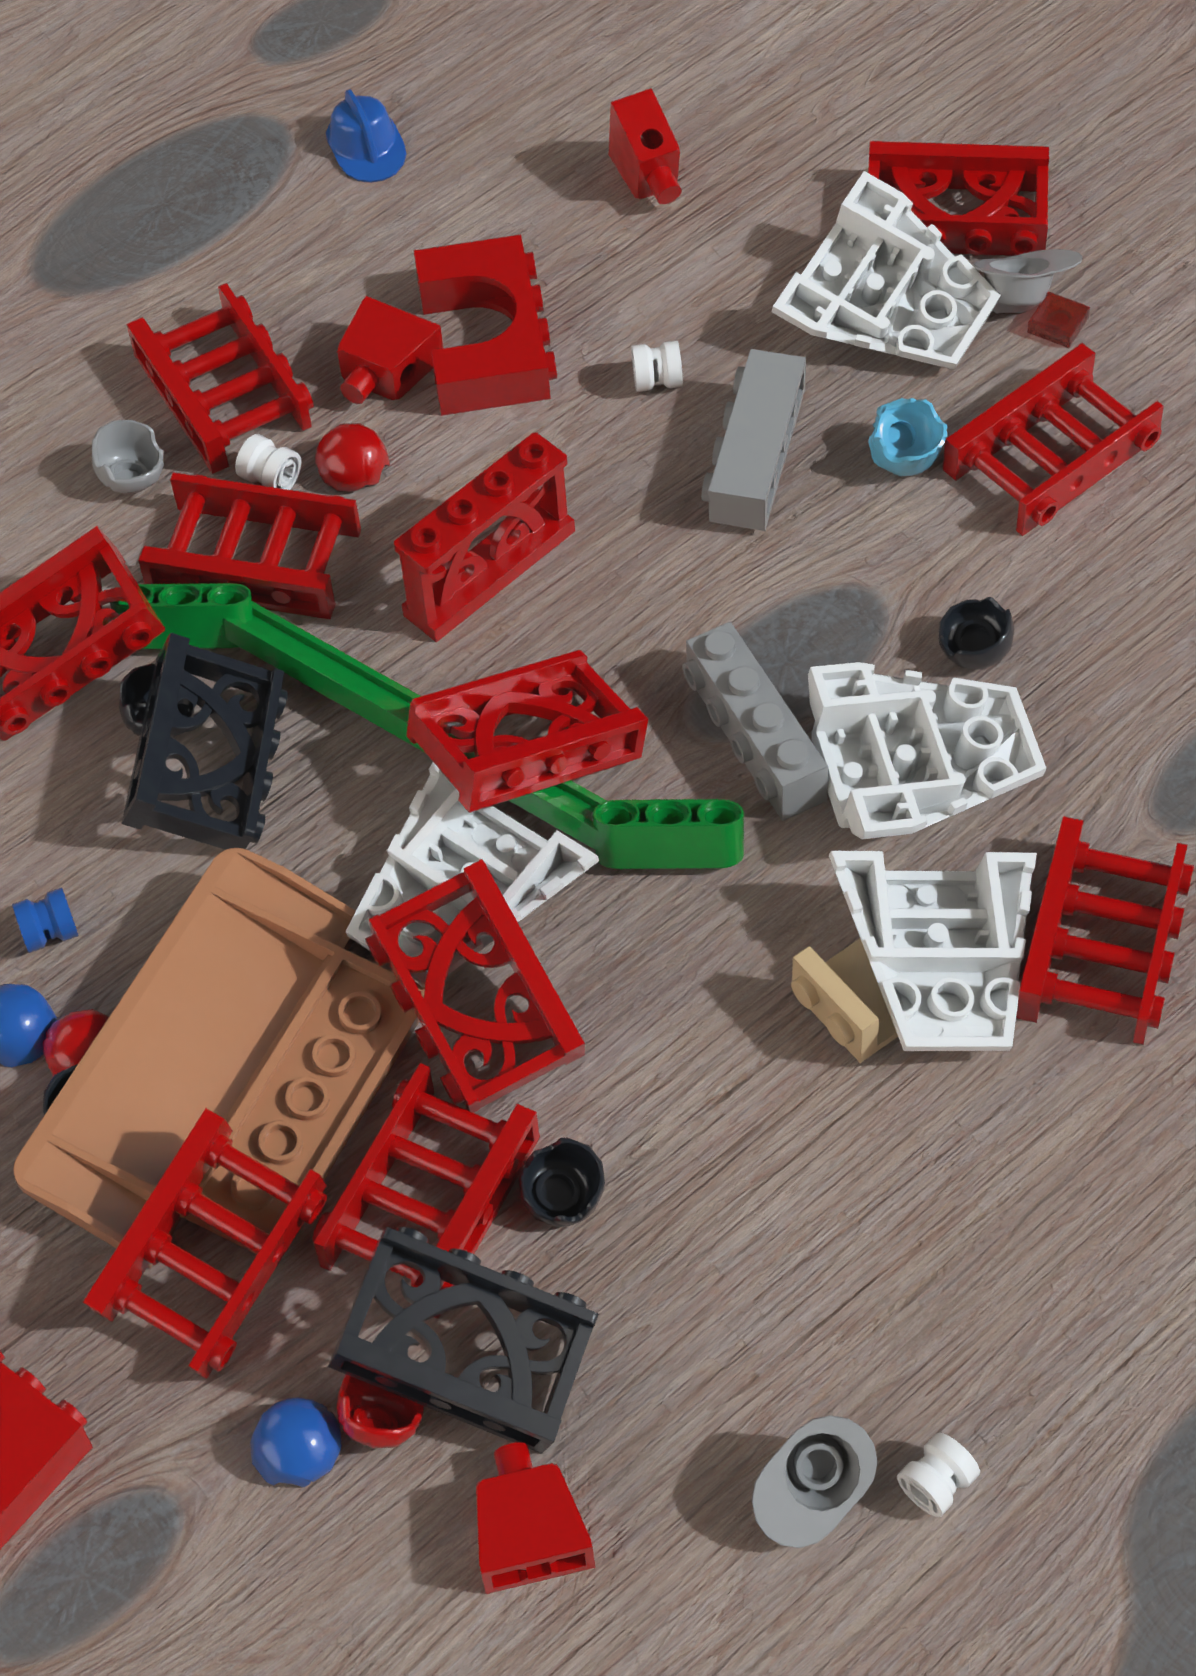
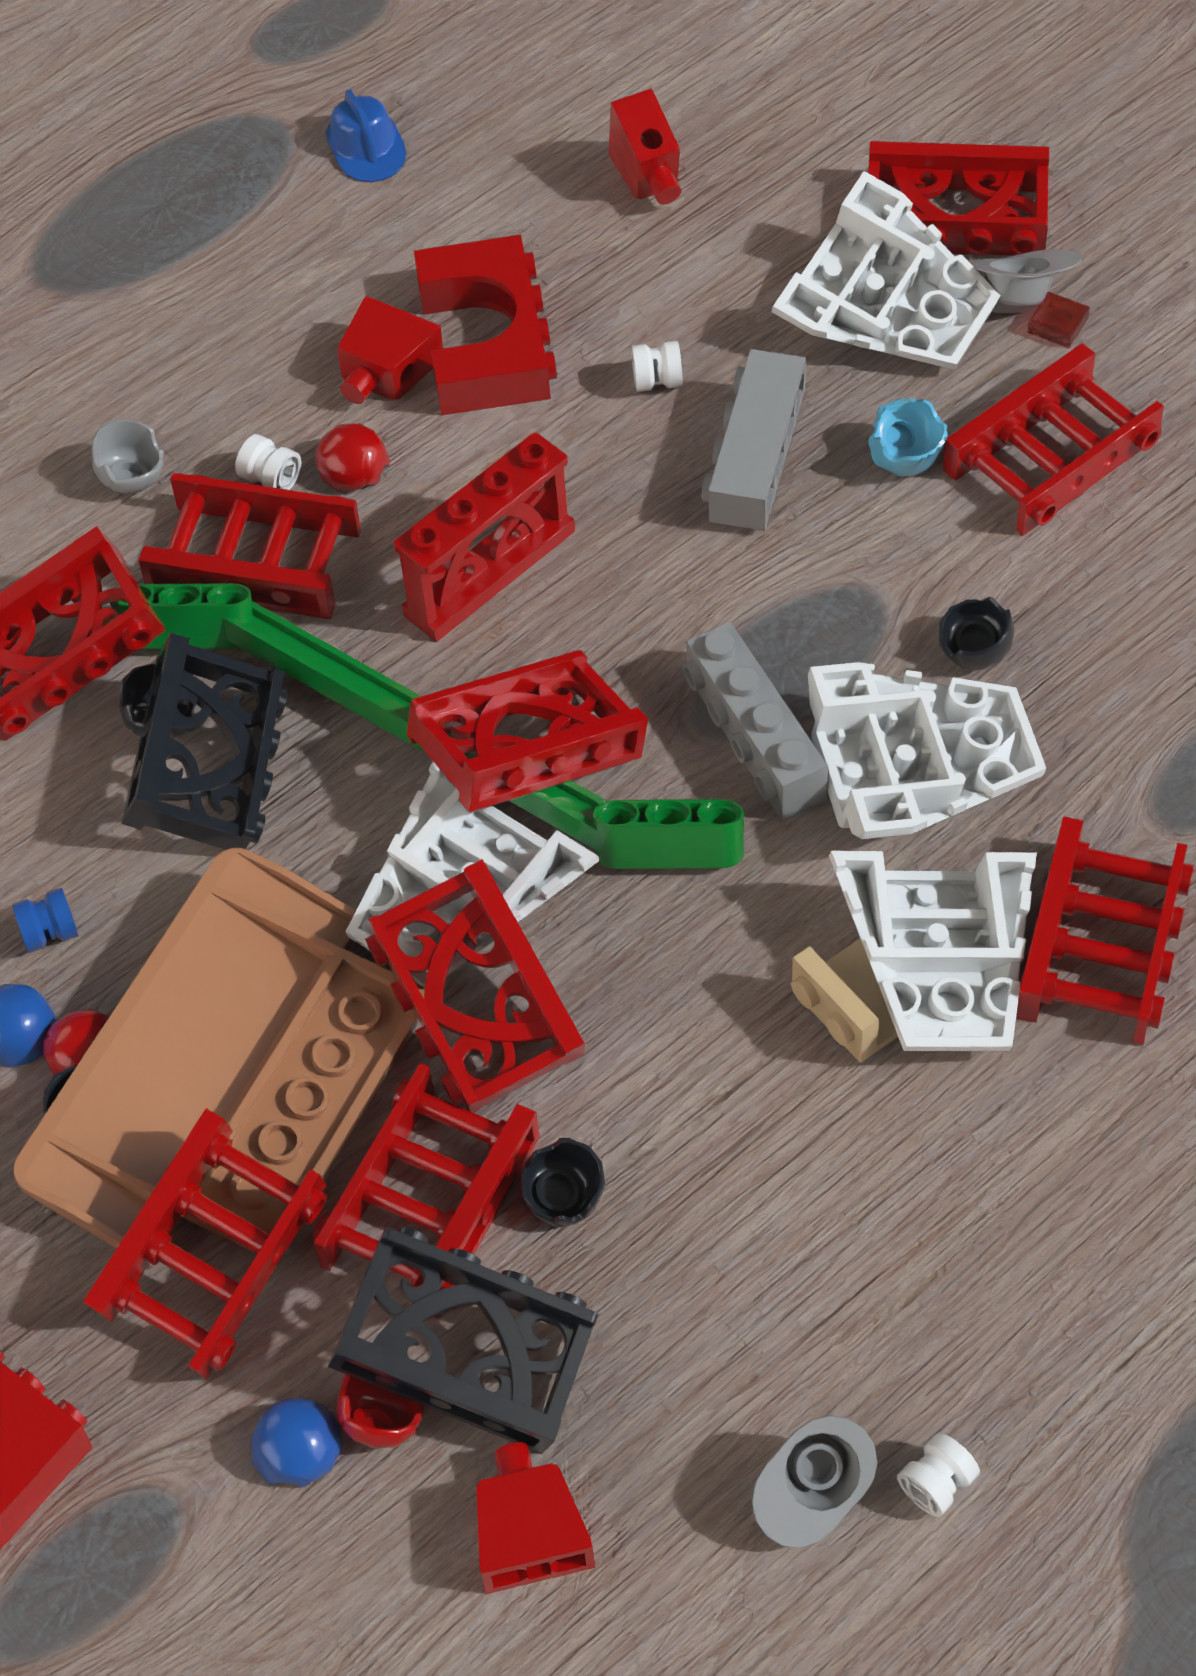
red fence [126,283,314,474] -> none

